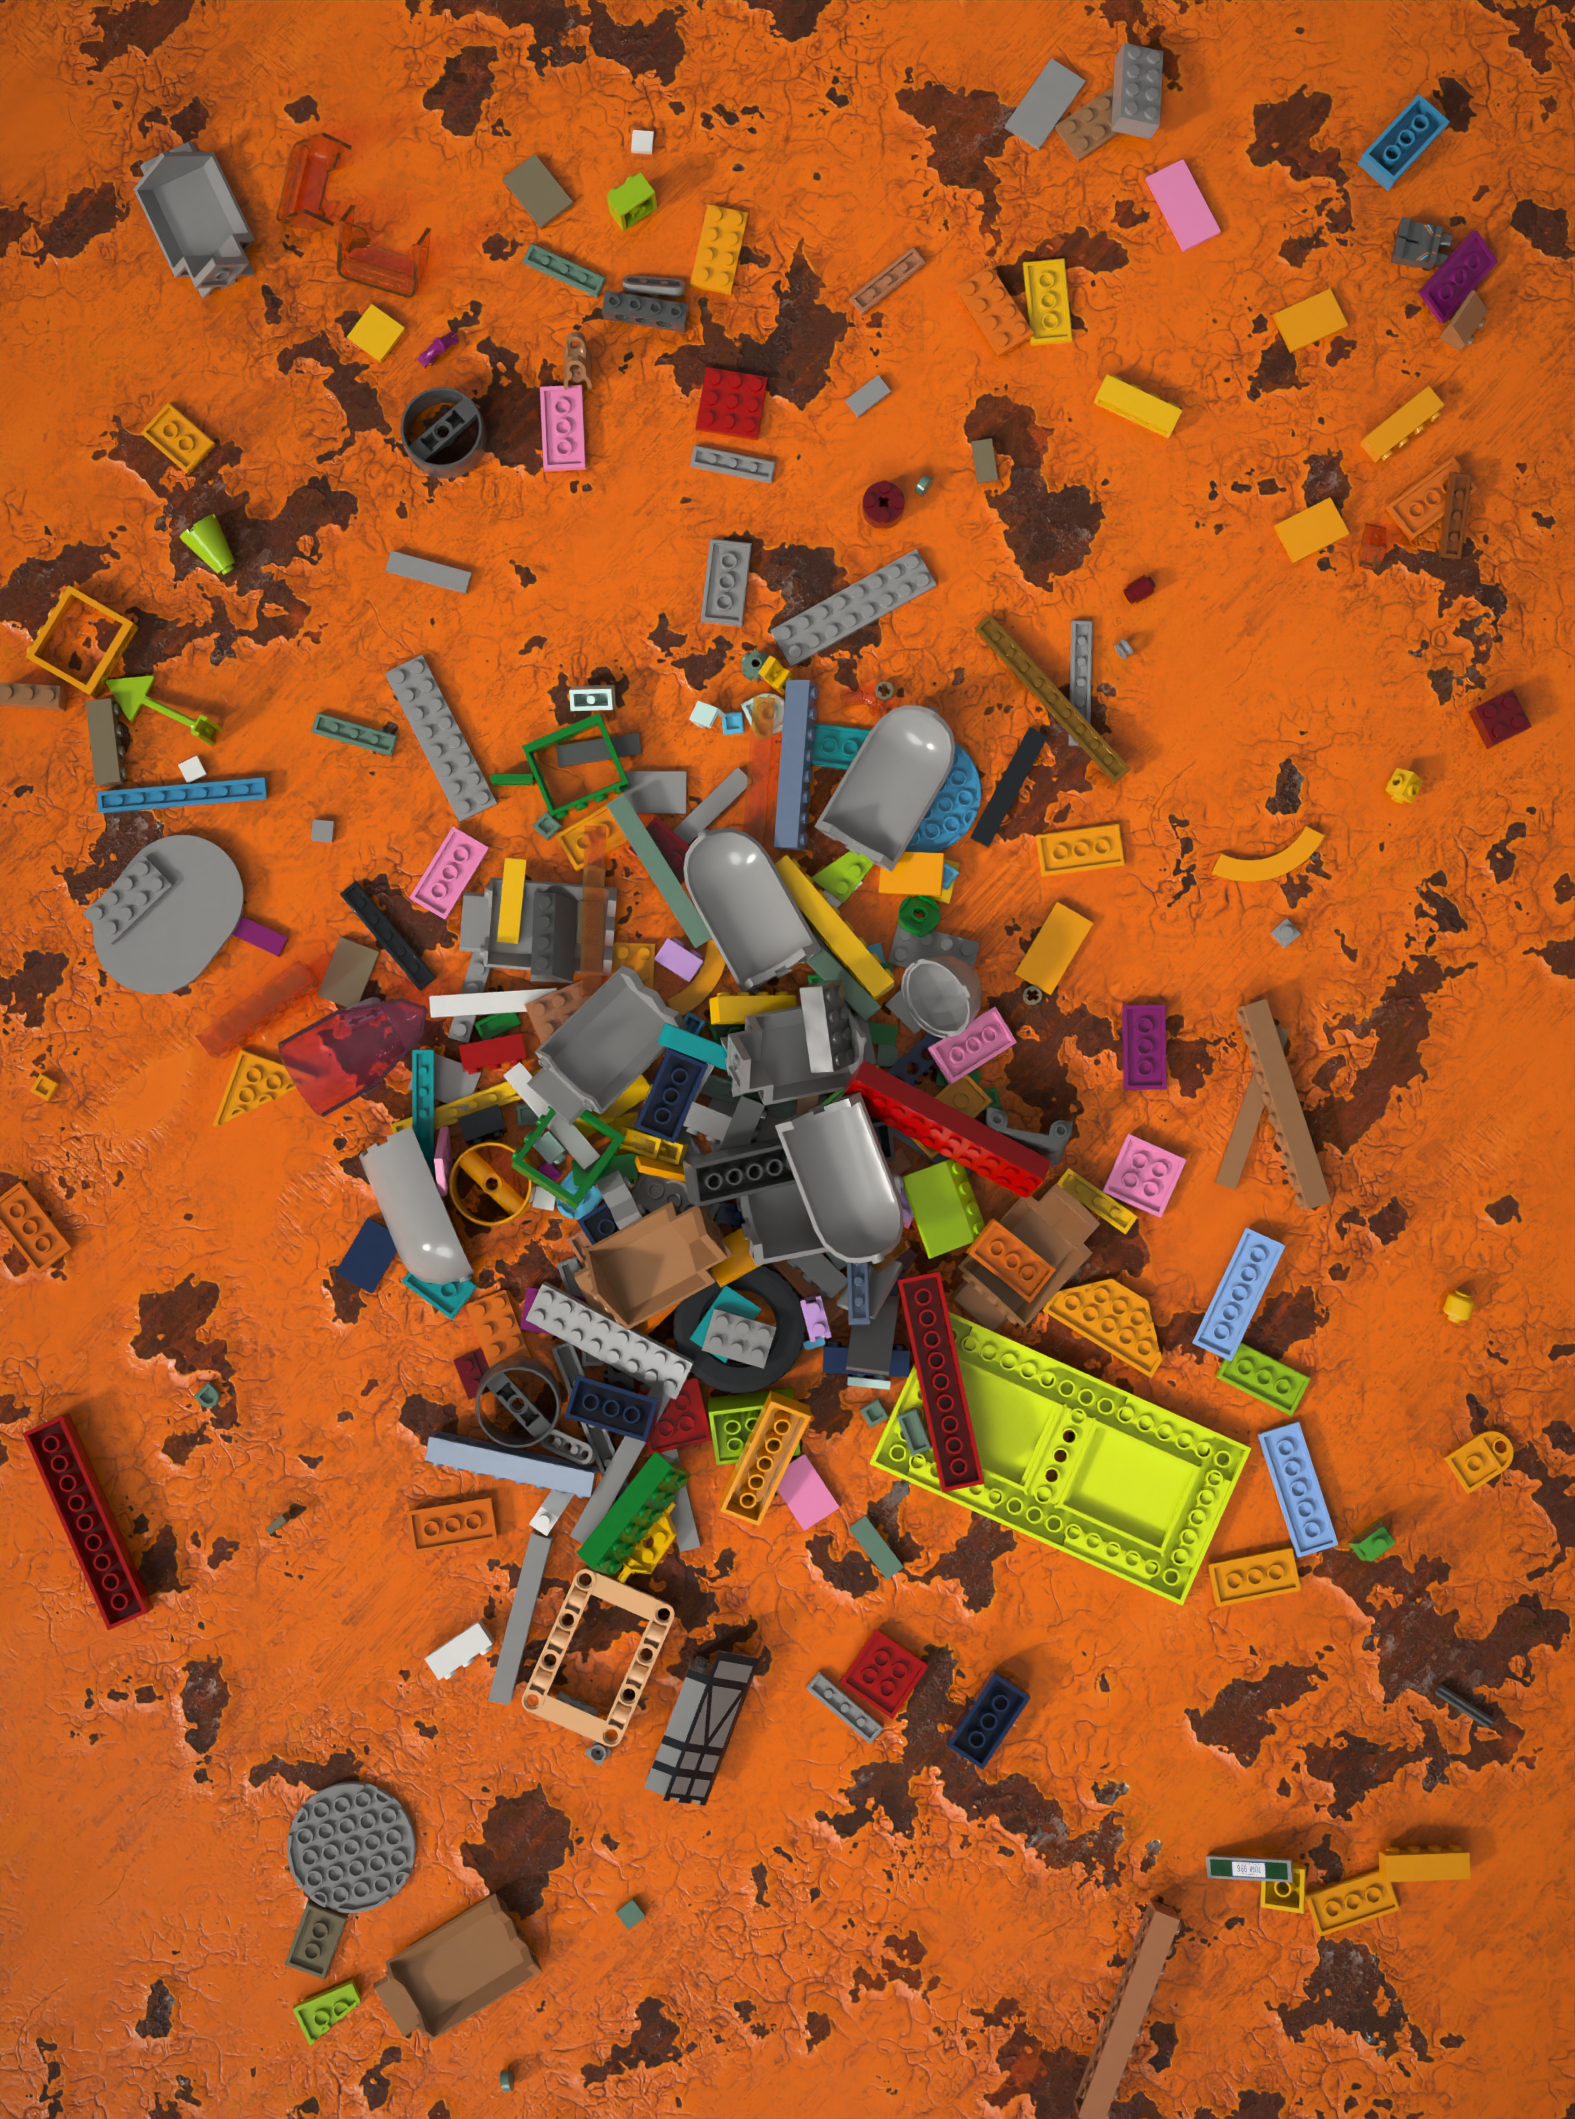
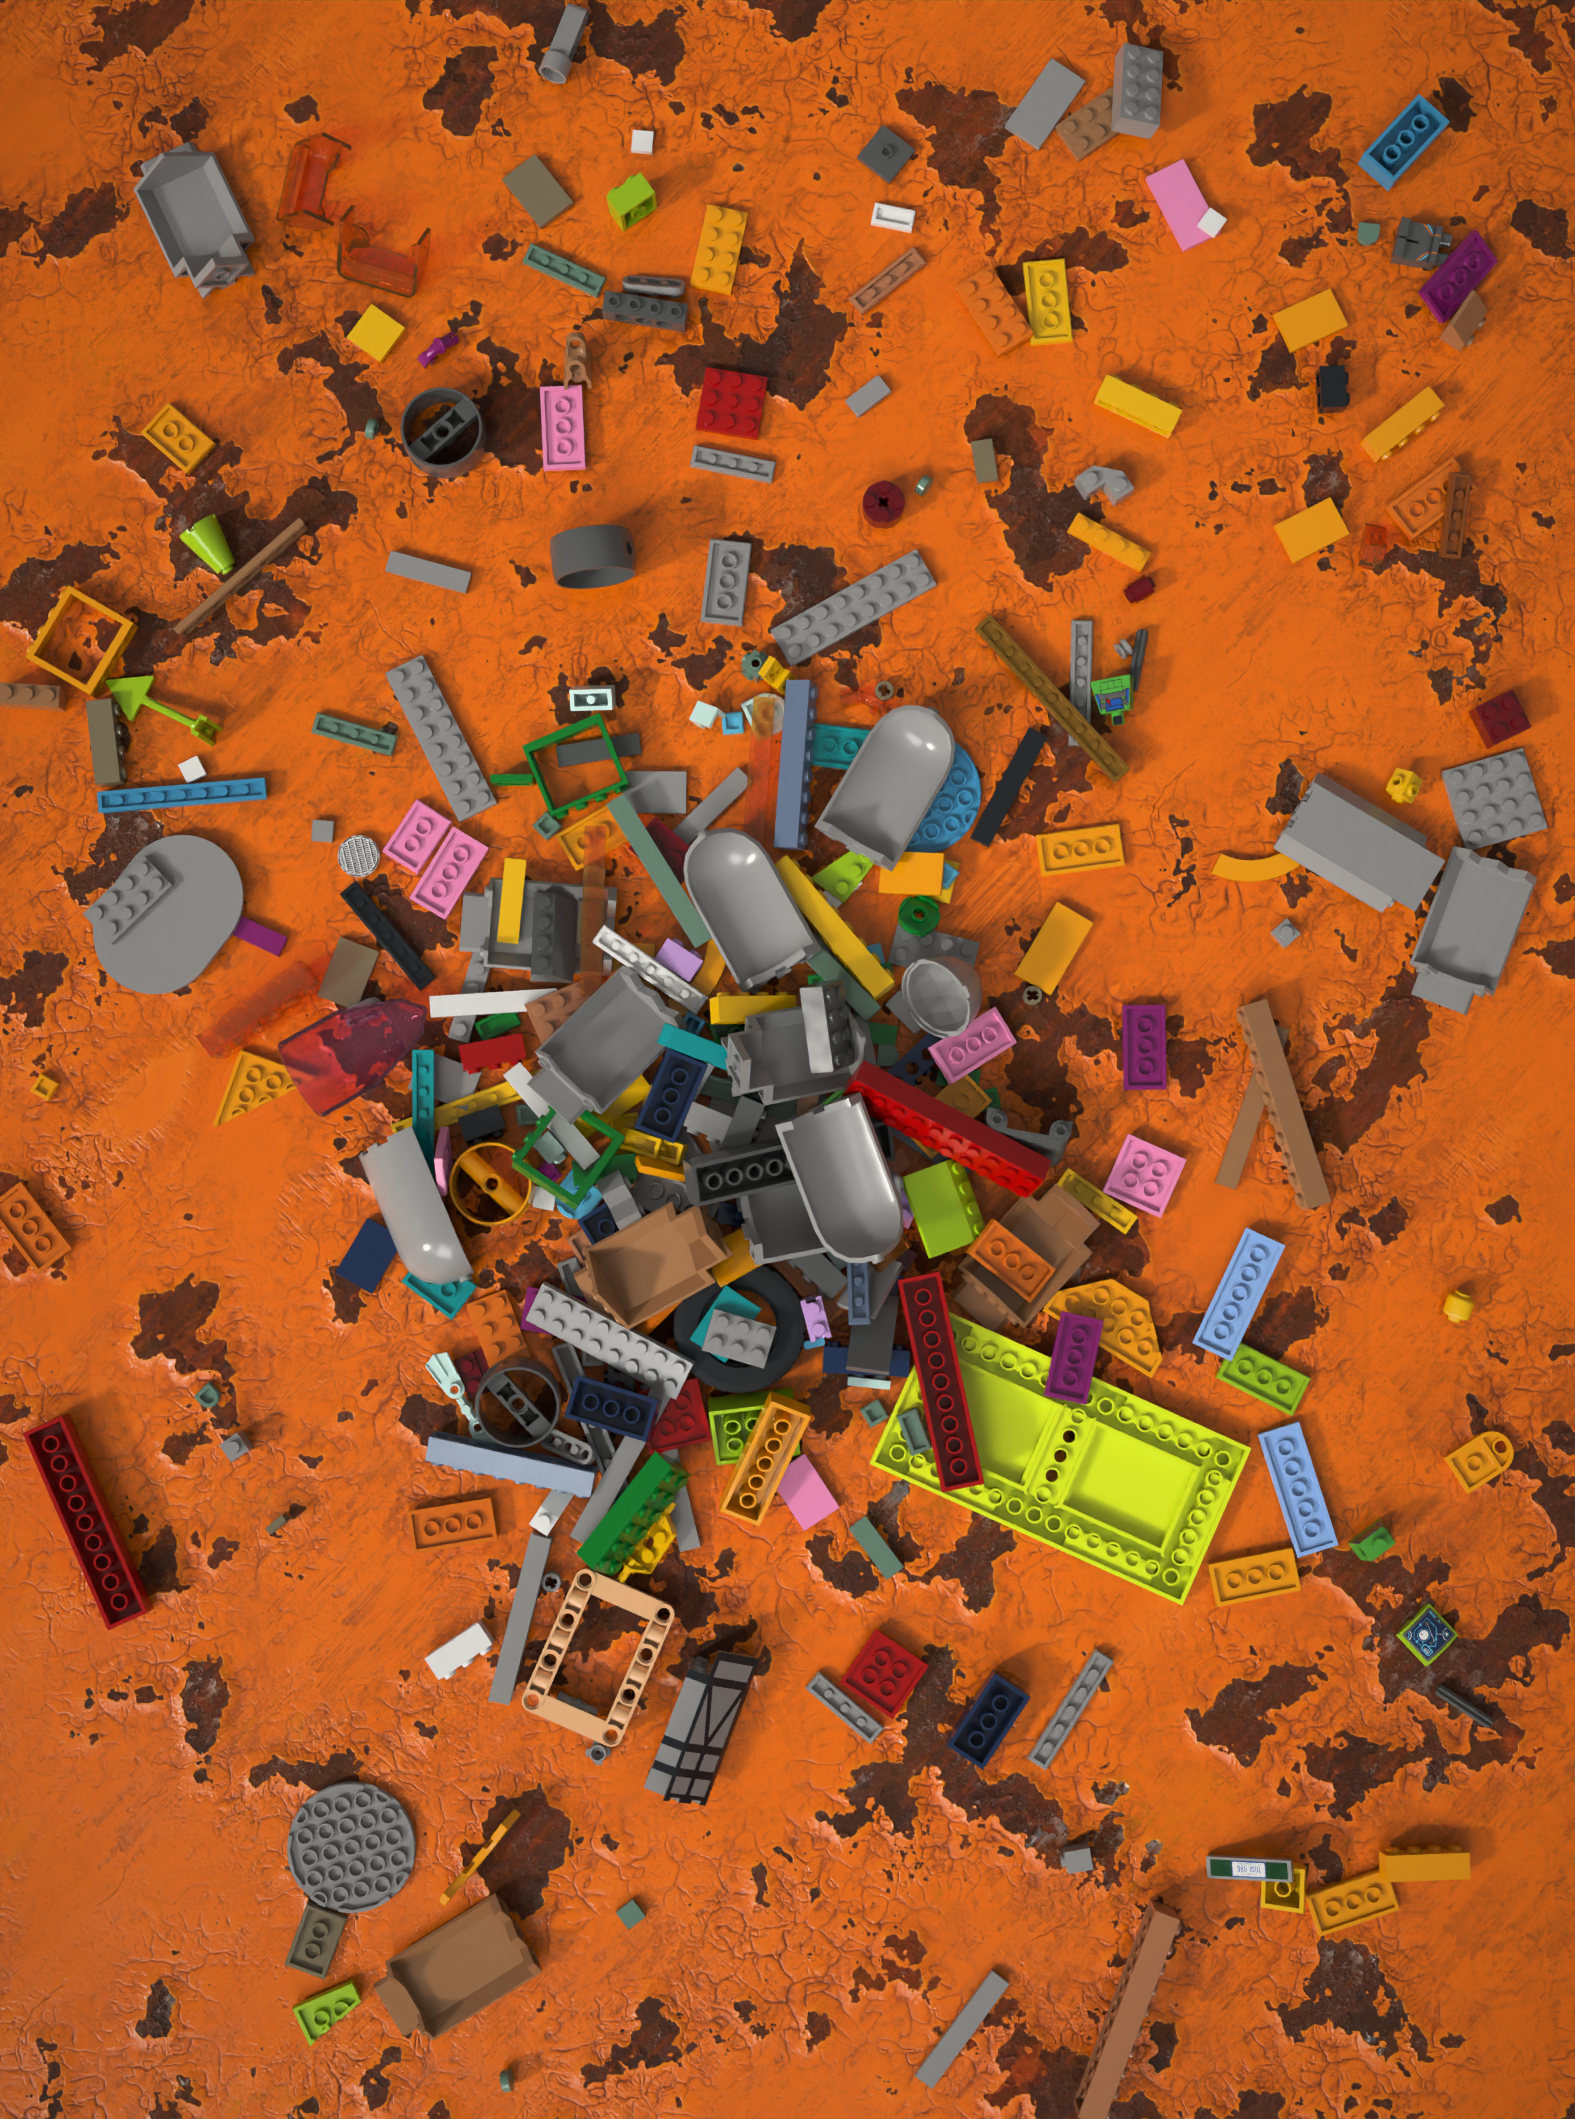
none -> medium nougat tile [173,518,308,638]
none -> light grey brick [219,1430,254,1462]
none -> tile [338,835,380,878]
none -> sand green tile [365,417,380,440]
none -> bright pink tile [382,799,453,875]
none -> light aqua piece [425,1352,501,1445]
none -> light orange tile [439,1809,521,1906]
none -> light grey beam [539,2,589,84]
none -> light grey bush [541,1571,561,1592]
none -> dark grey cylinder [550,525,637,589]
none -> white tile [592,925,708,1014]
none -> dark grey plate [857,125,915,185]
none -> white tile [871,202,916,233]
none -> light grey tile [915,1969,1009,2089]
none -> light grey tile [1027,1648,1114,1770]
none -> magenta plate [1043,1311,1104,1405]
none -> light grey brick [1059,1843,1093,1874]
none -> light orange plate [1067,513,1151,572]
none -> light grey brick [1074,465,1135,506]
none -> torso [1090,674,1134,726]
none -> dark grey axle [1129,629,1148,691]
none -> white tile [1197,207,1227,238]
none -> light grey panel [1273,772,1445,913]
none -> black brick [1315,365,1350,414]
none -> sand green tile [1357,222,1380,246]
none -> slope [1396,1603,1458,1666]
none -> light grey panel [1409,846,1537,1015]
none -> light grey plate [1441,748,1548,850]

